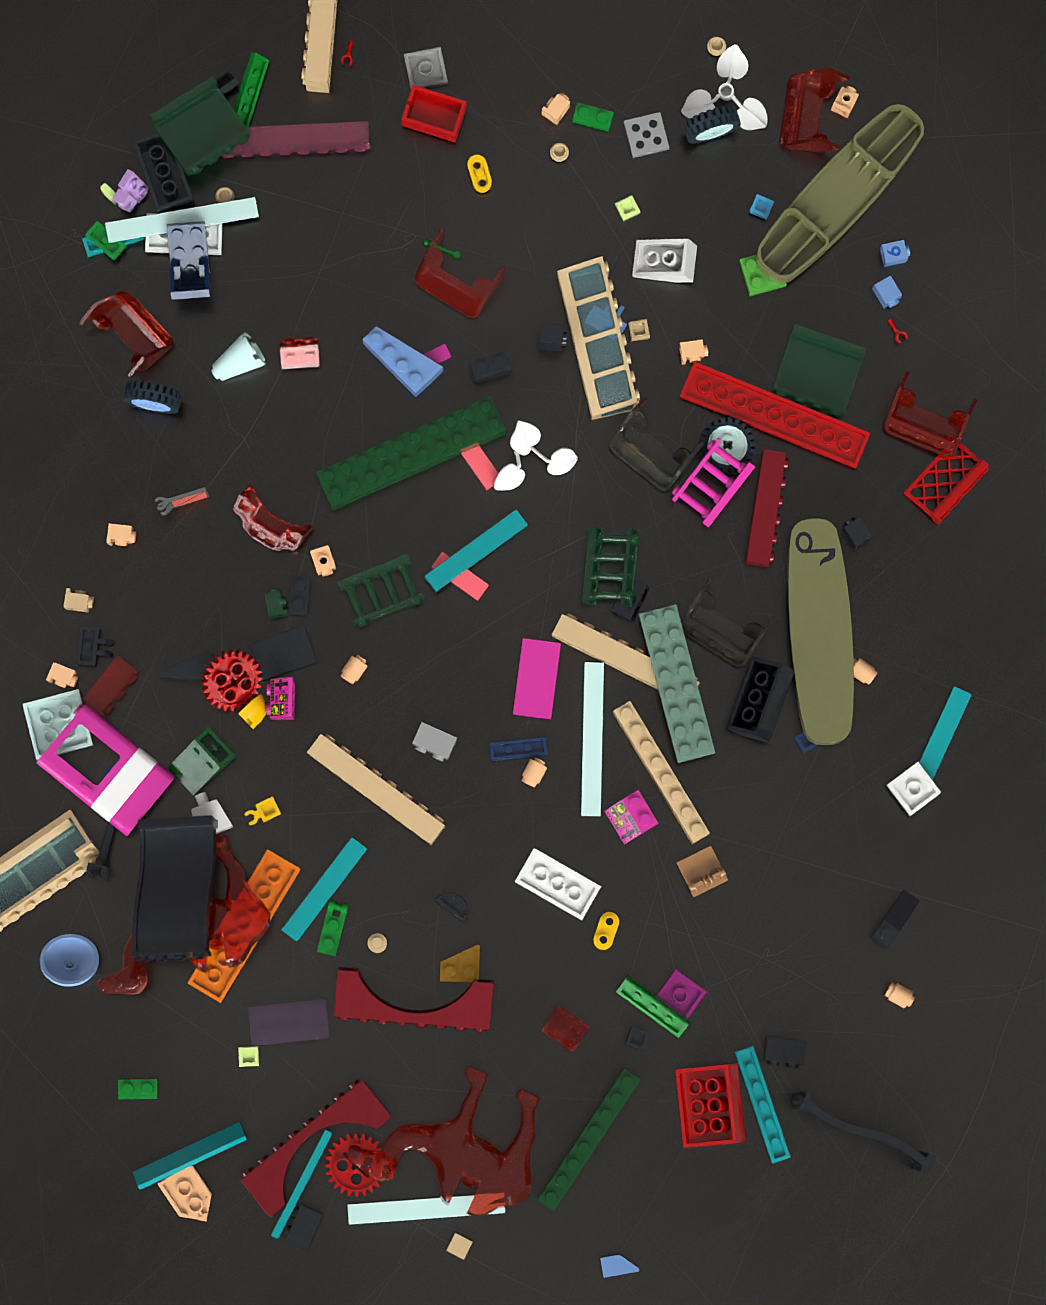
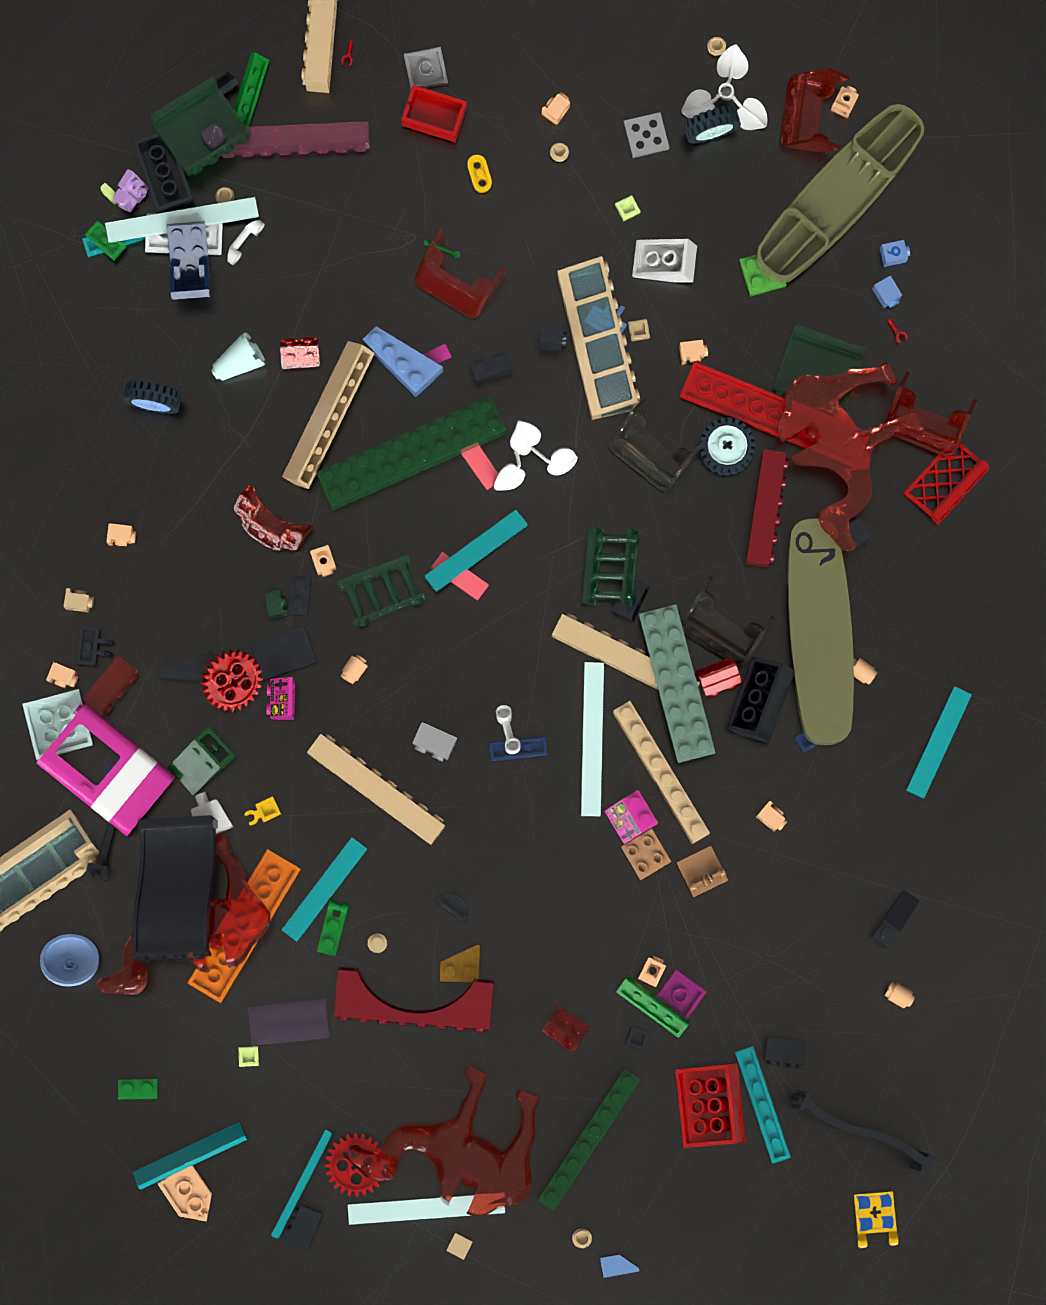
clear red windscreen [79,291,174,378] -> none
dark grey flag [155,487,209,515] -> none
yellow brick [238,694,267,729] -> none
dark red arch [240,1080,392,1217] -> none
dark pink tile [513,638,561,720] -> none
white plate [515,848,601,920] -> none
light nougat brick [521,757,547,788] -> none
green plate [573,102,614,132] -> none
yellow plate [593,912,619,950] -> none
dark pink fence [671,437,755,528] -> none
dark azure plate [749,194,774,220] -> none
white plate [887,762,941,816] -> none
none -> clear purple tile [200,122,227,150]
none -> white bar [227,220,265,265]
none -> tan brick [282,341,374,489]
none -> white bar [496,705,520,754]
none -> tan plate [572,1228,592,1248]
none -> medium nougat hinge [621,828,672,880]
none -> light nougat brick [638,956,666,987]
none -> brick [696,657,742,696]
none -> light nougat brick [756,801,787,831]
none -> clear red animal [778,362,924,551]
none -> yellow flag [854,1192,898,1248]

